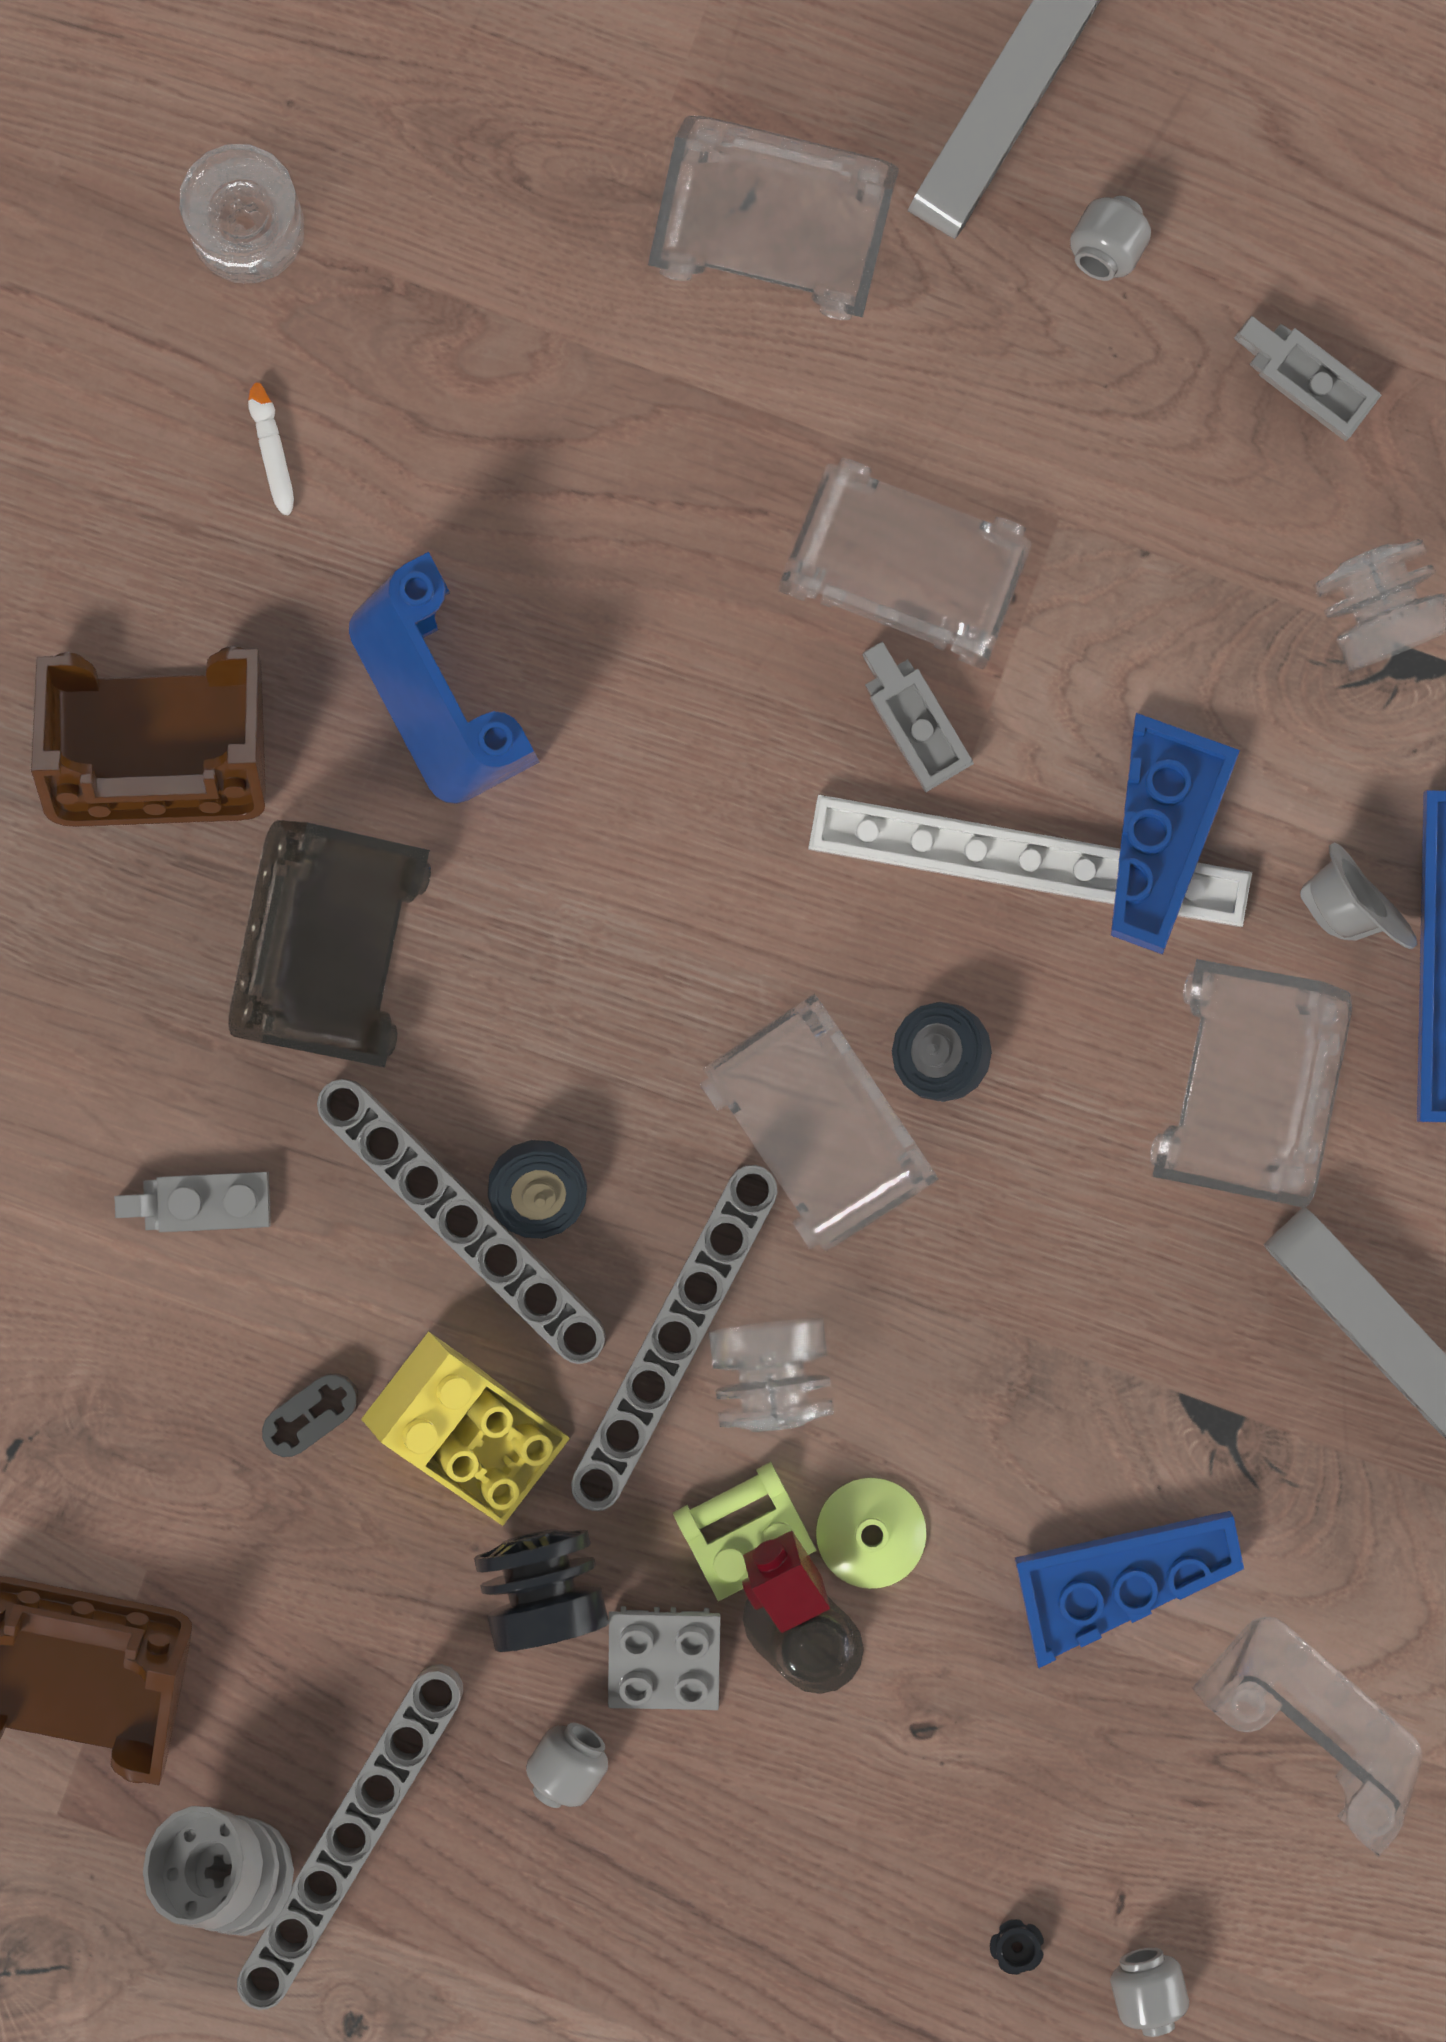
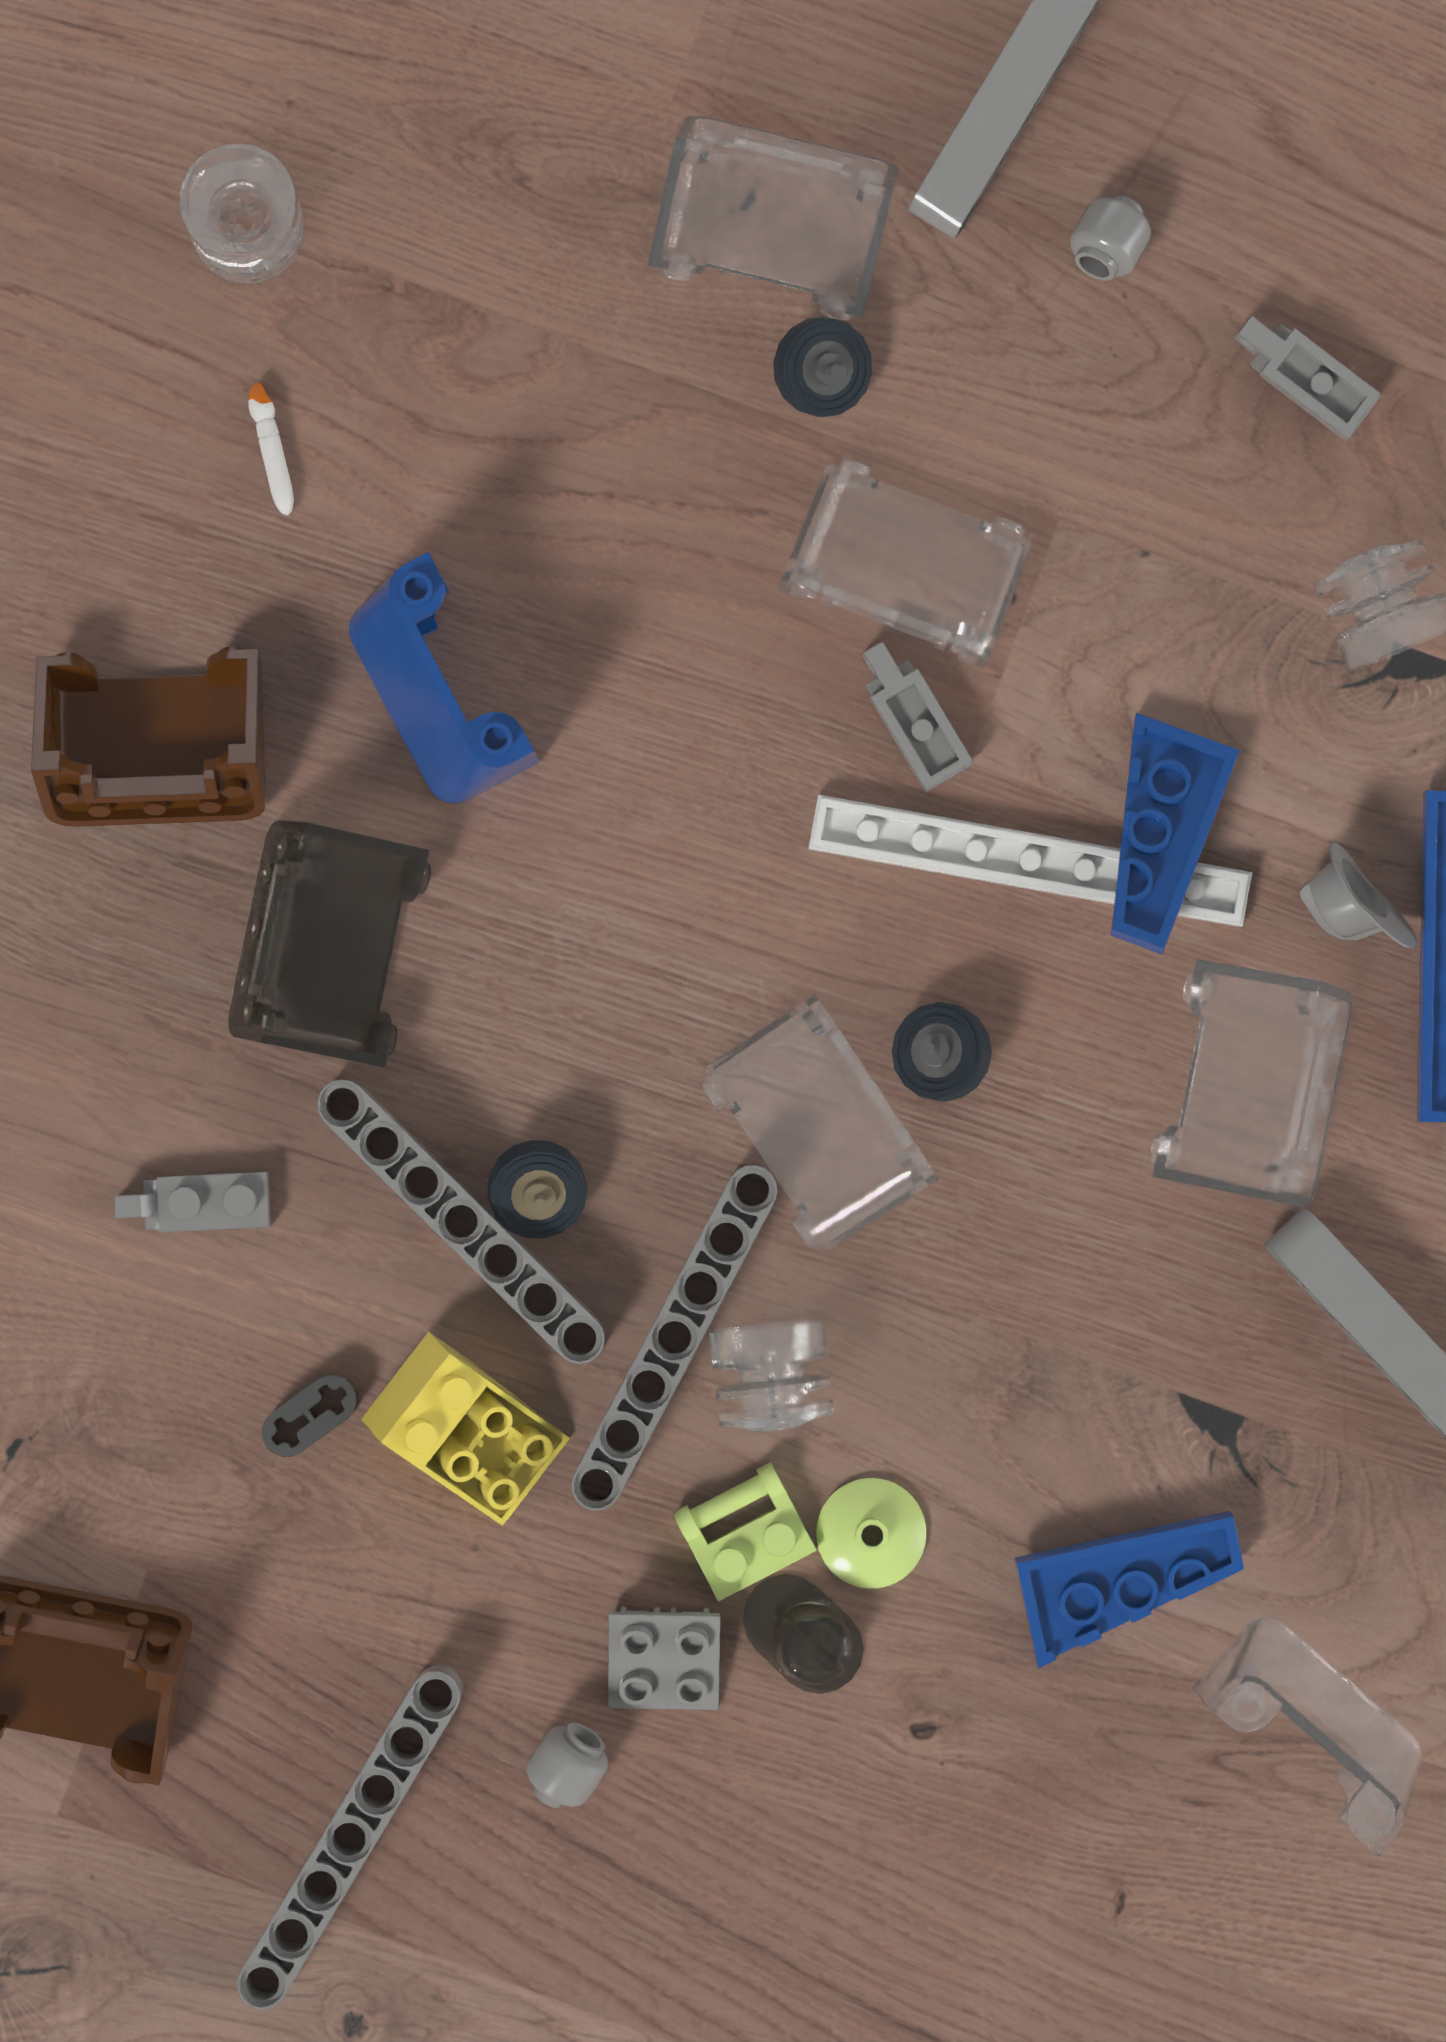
light grey wheel [143,1806,294,1936] -> none
black wheel [474,1529,609,1652] -> none
dark red brick [742,1530,830,1633] -> none
black plate [990,1919,1044,1975] -> none
light grey head [1110,1948,1189,2037] -> none
none -> black wheel [773,317,872,417]

